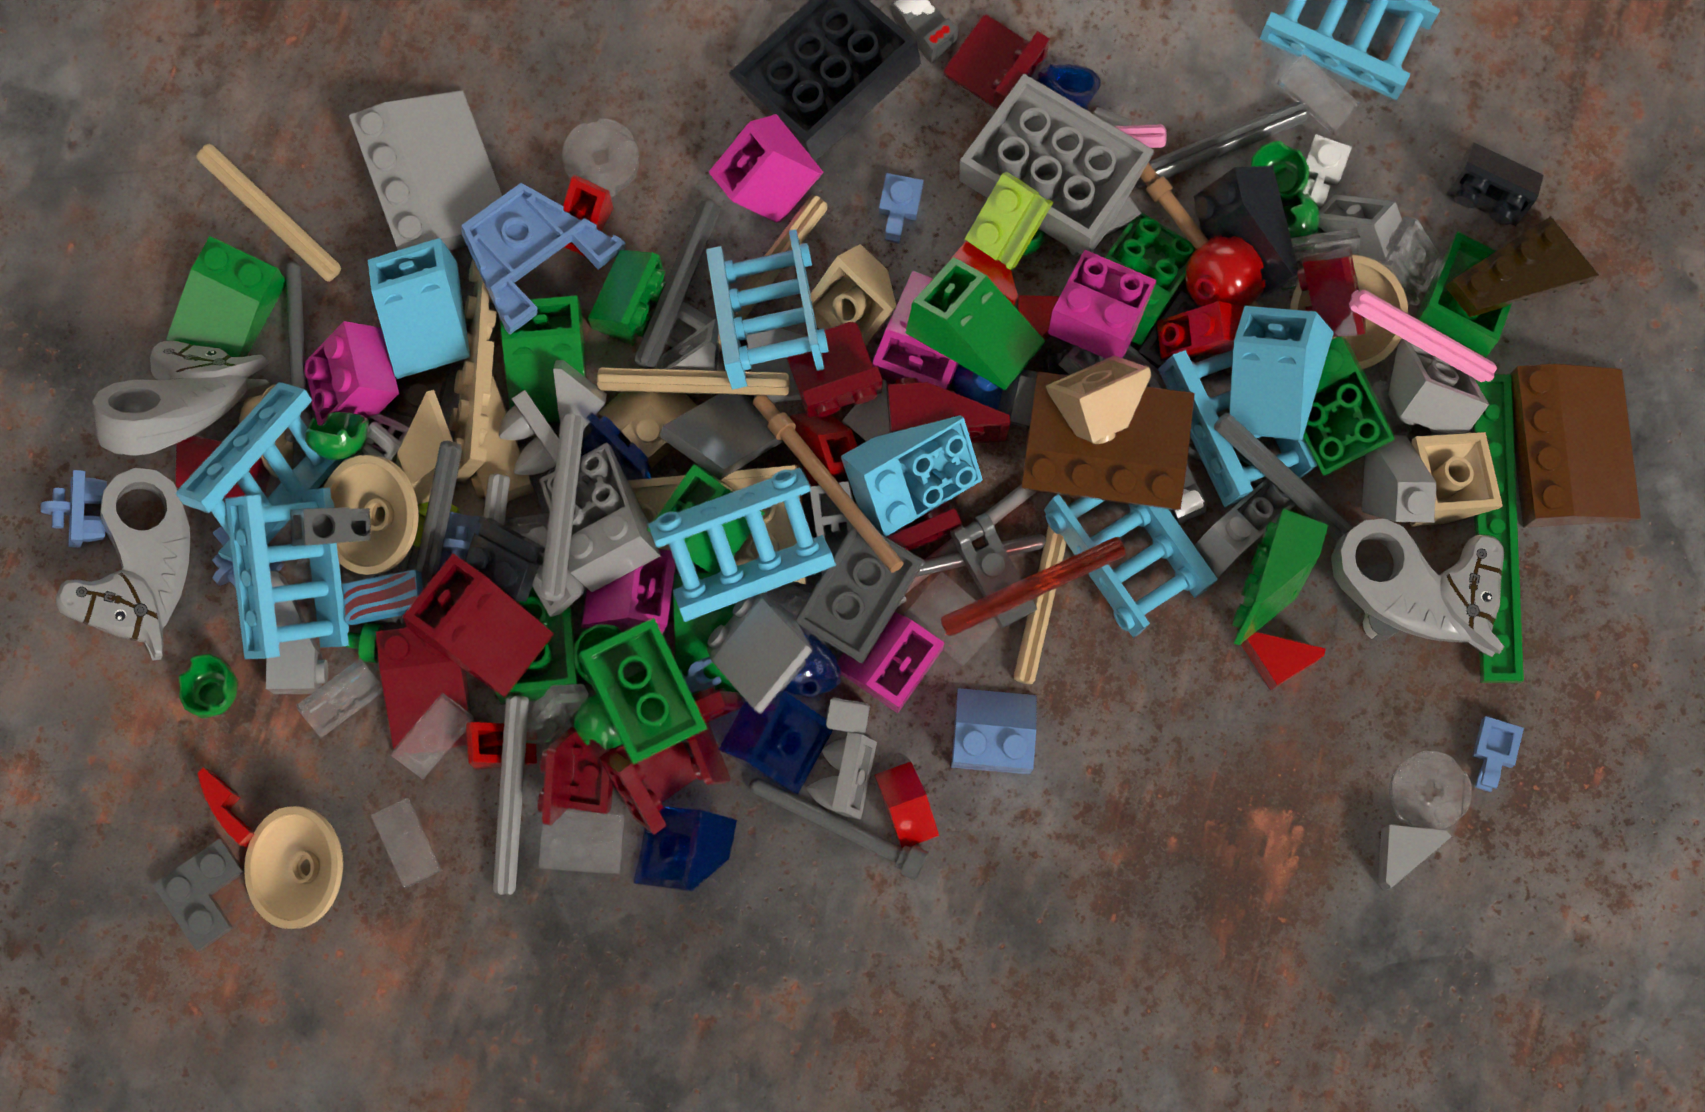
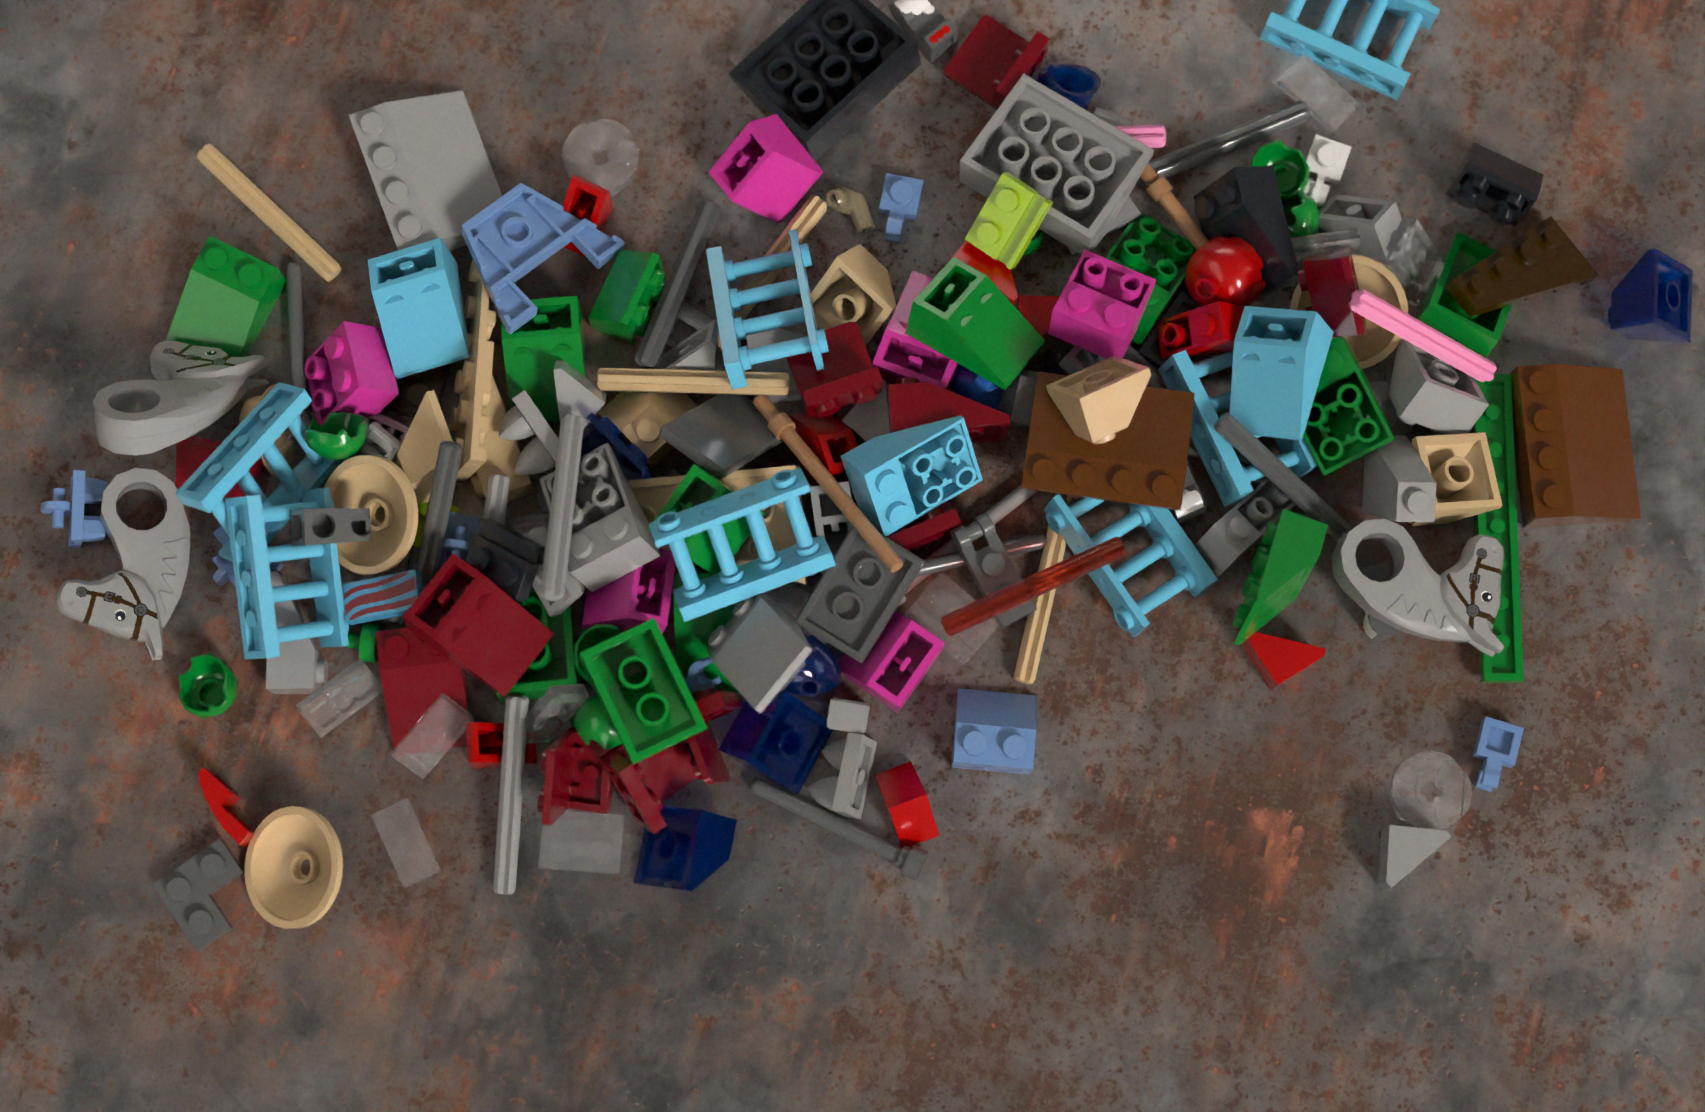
none -> dark tan arm [825,186,875,234]
none -> clear blue slope [1608,249,1693,344]

